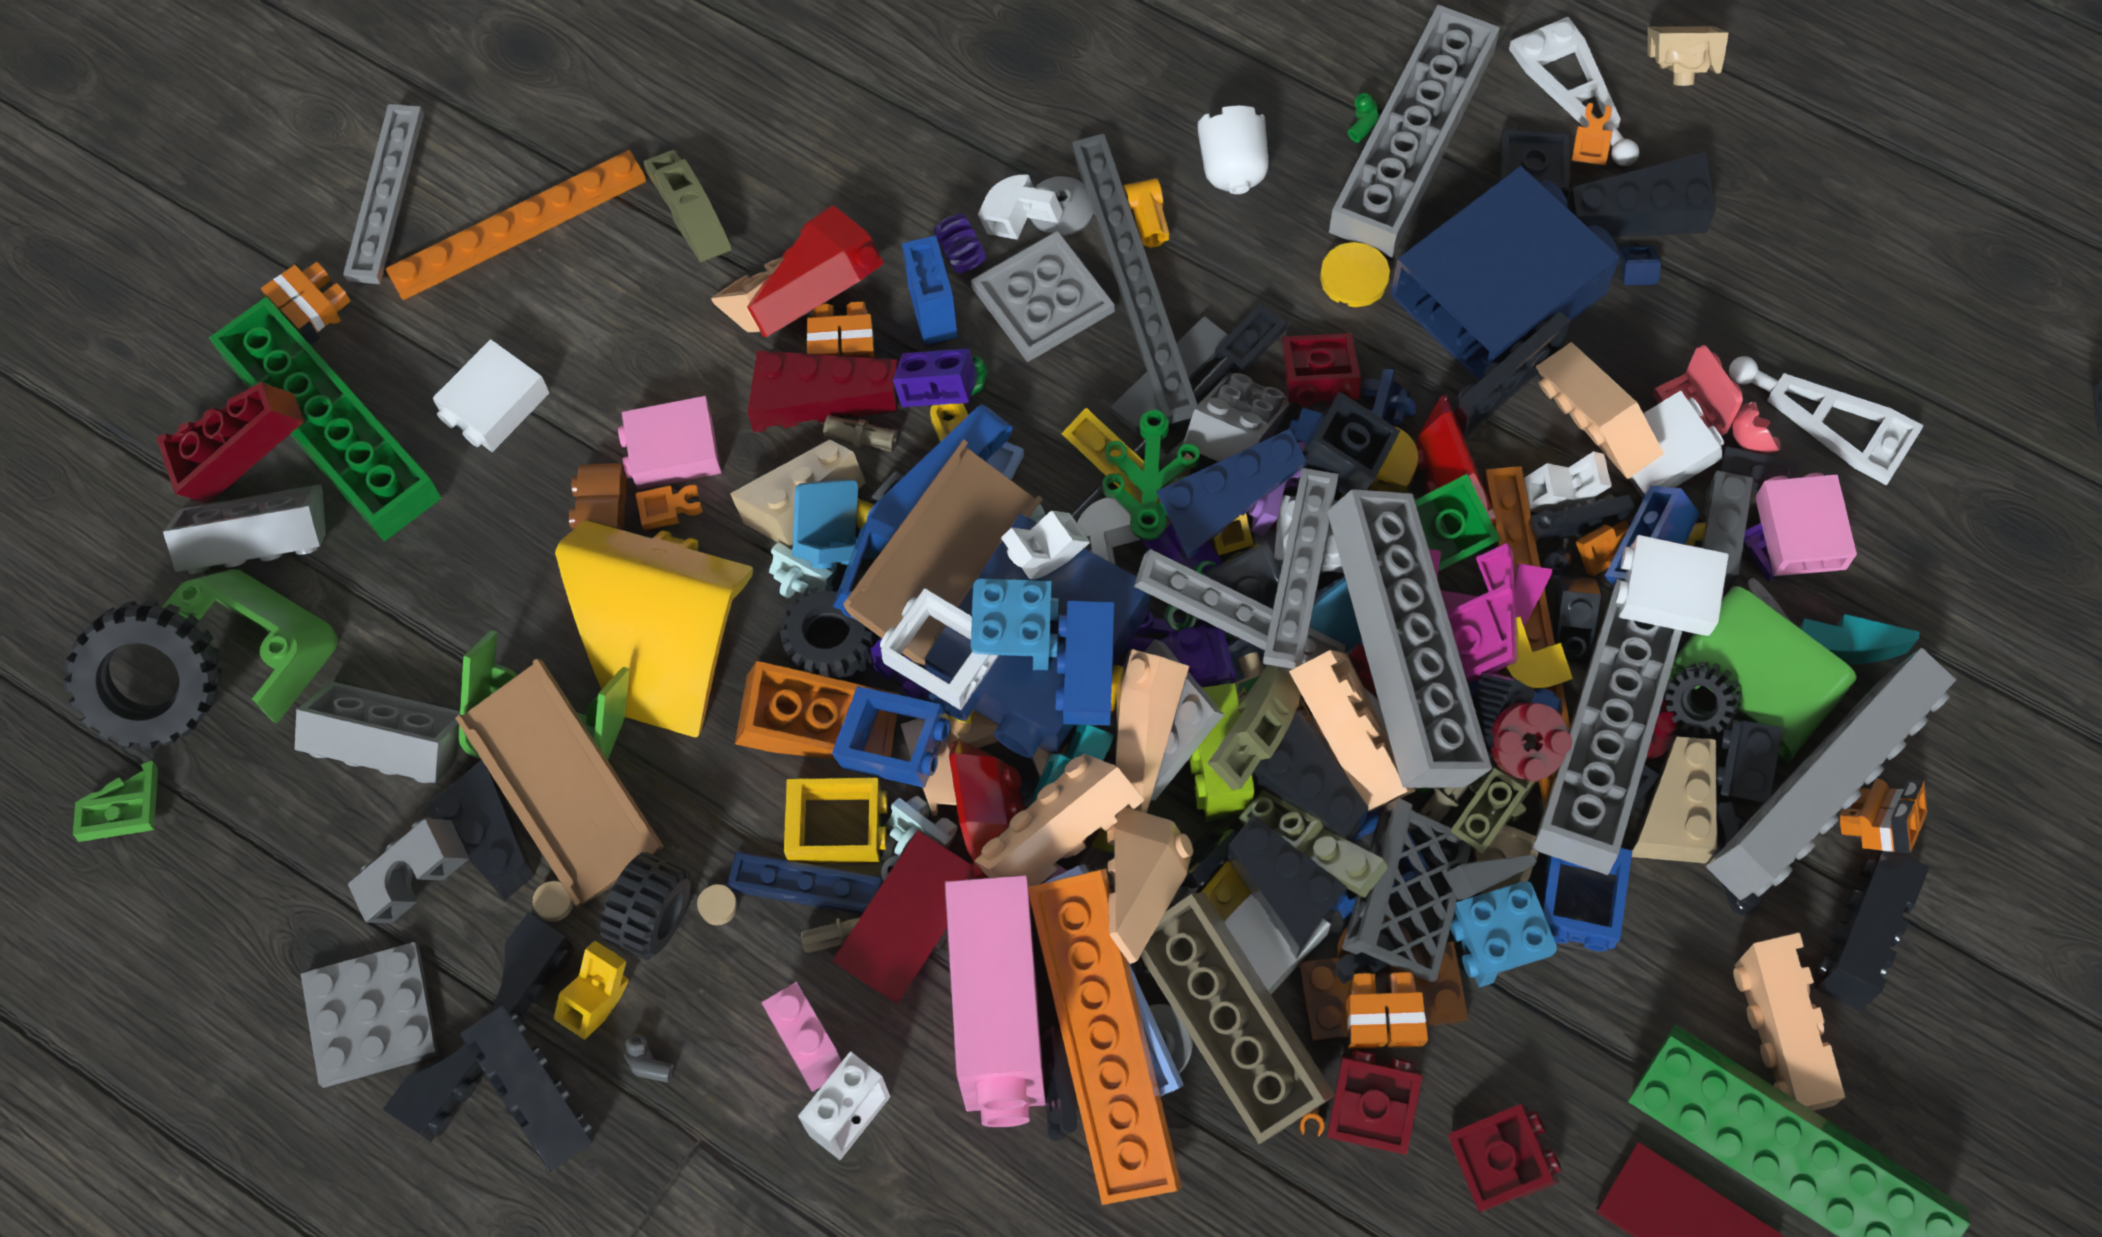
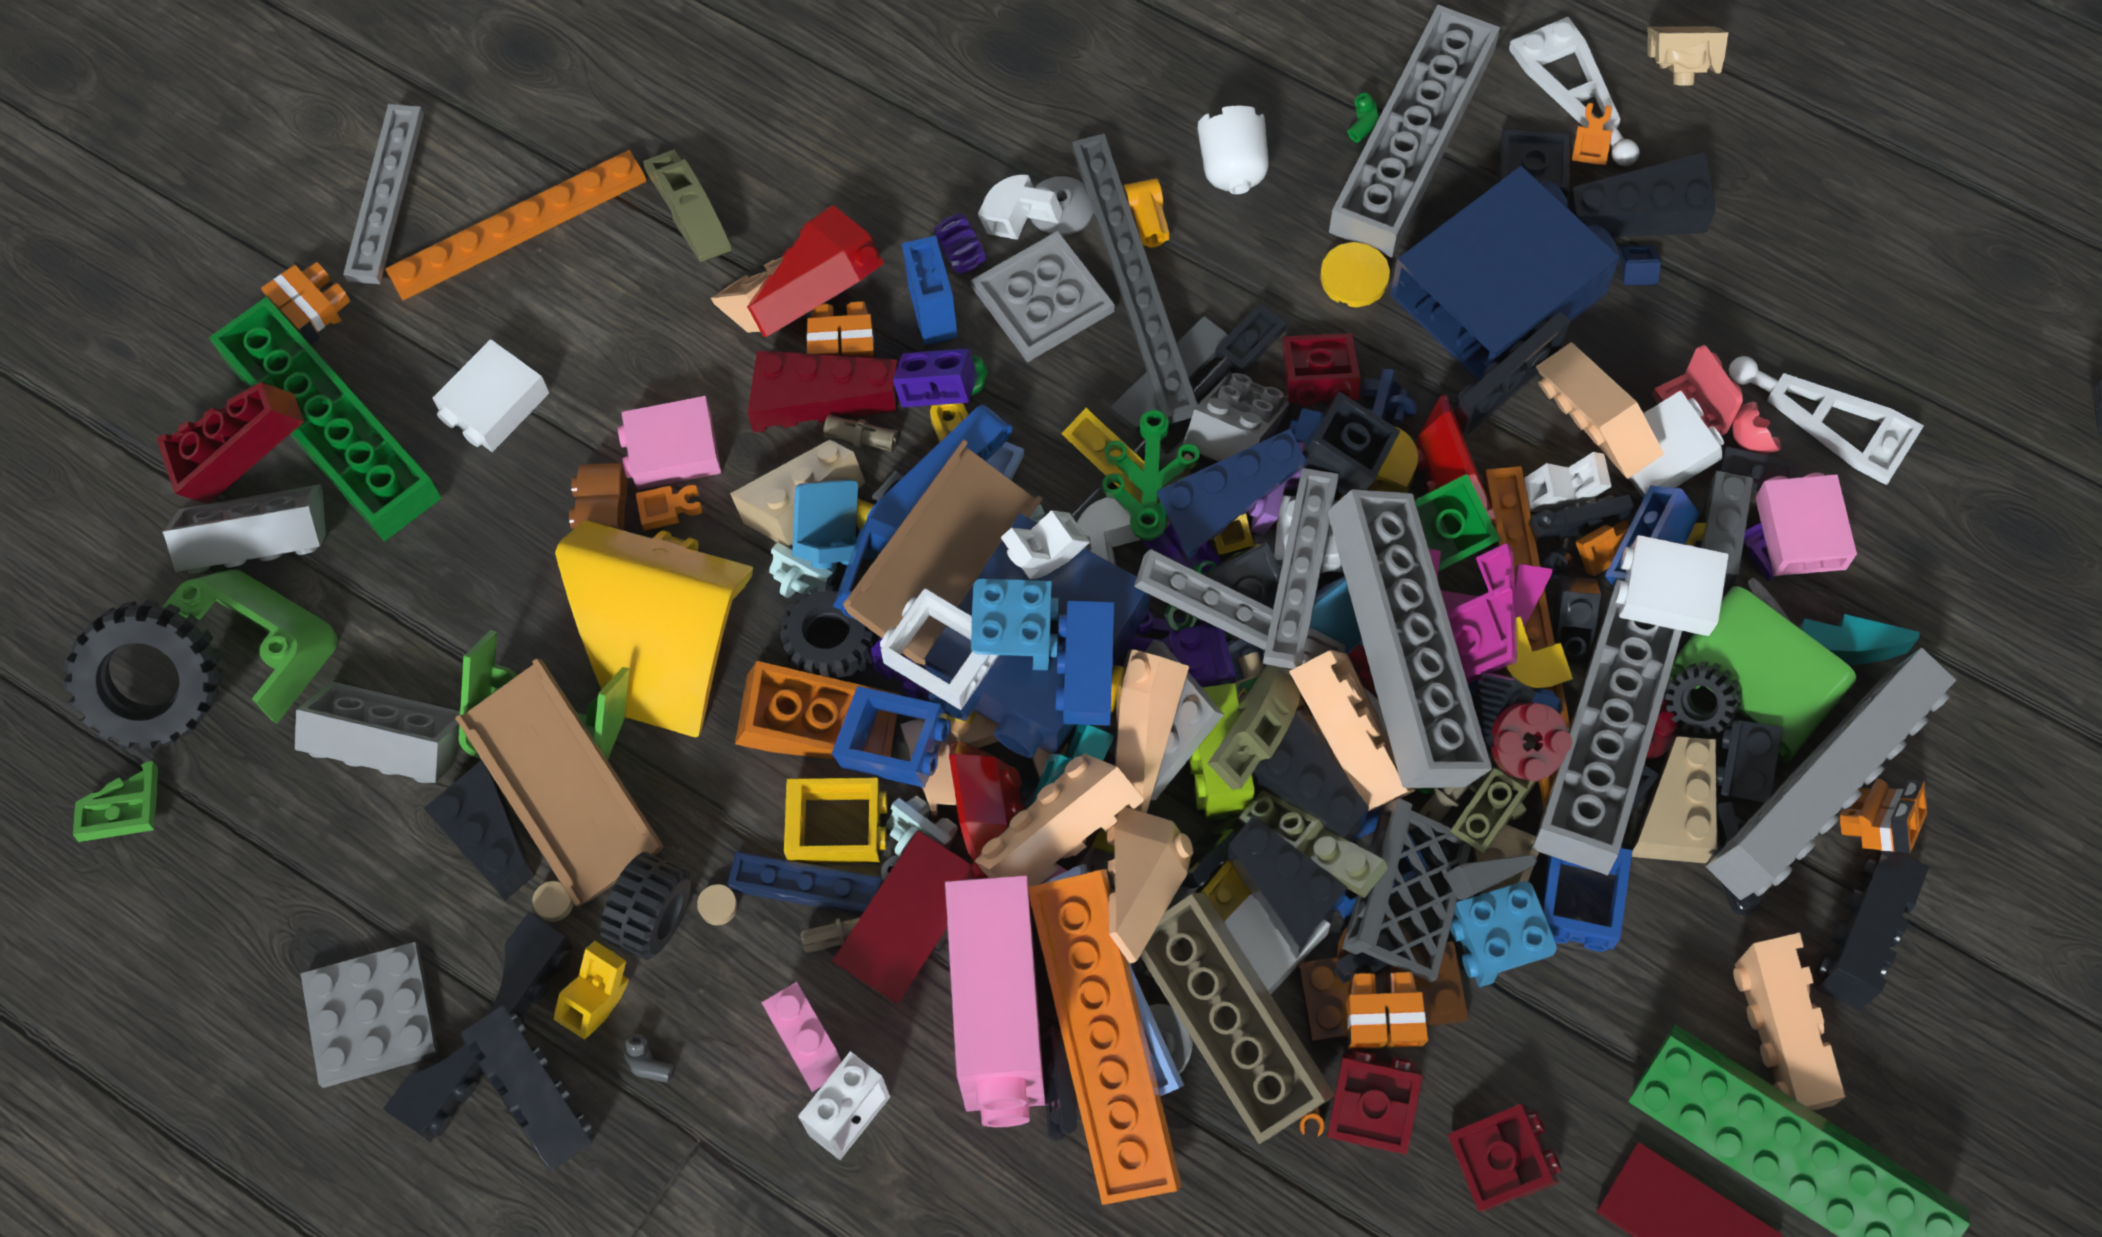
dark grey arch [348,817,470,923] -> none

